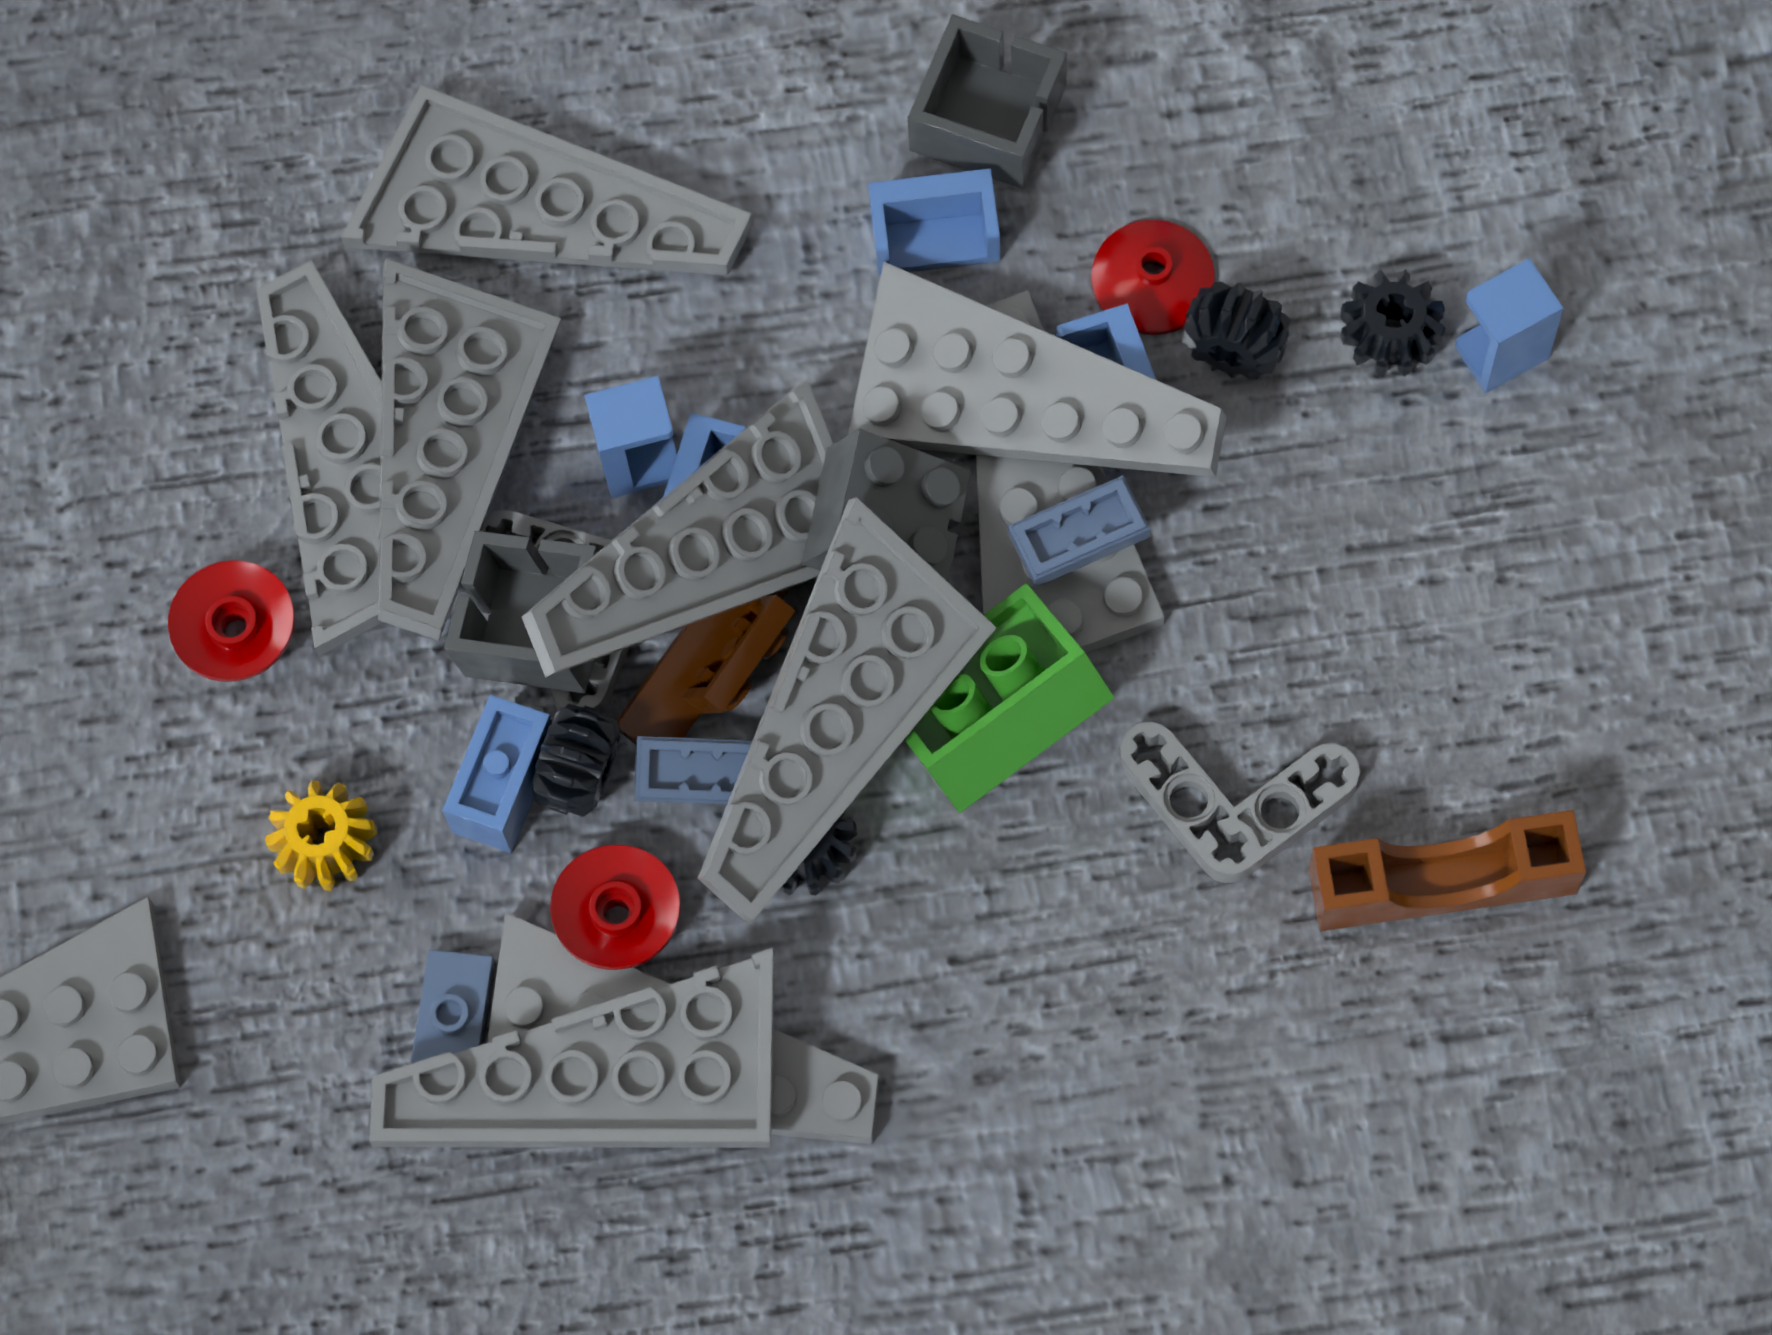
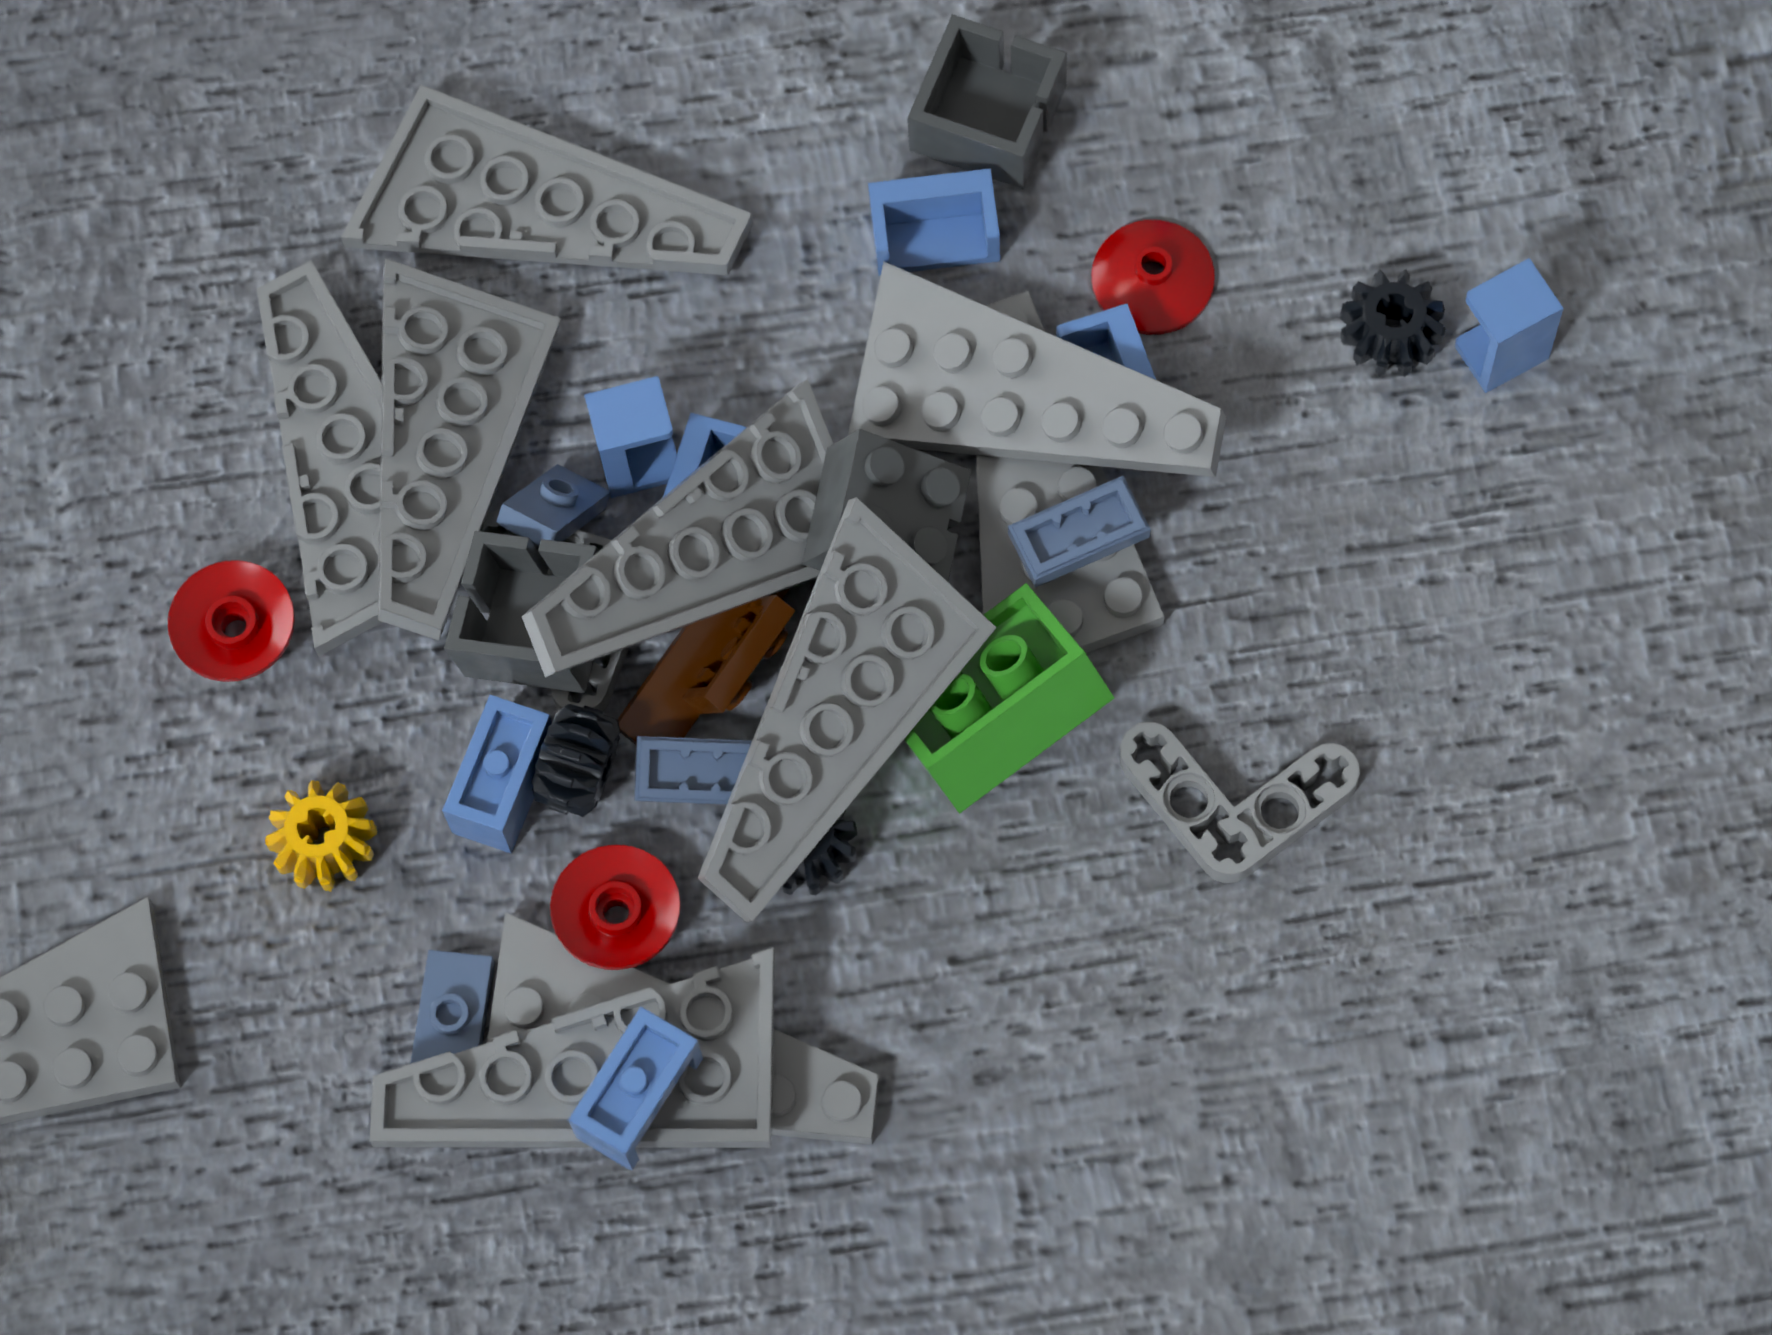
black gear [1181,281,1291,380] -> none
dark orange arch [1308,810,1586,932] -> none
none -> sand blue plate [496,464,611,546]
none -> medium blue panel [568,1007,703,1171]

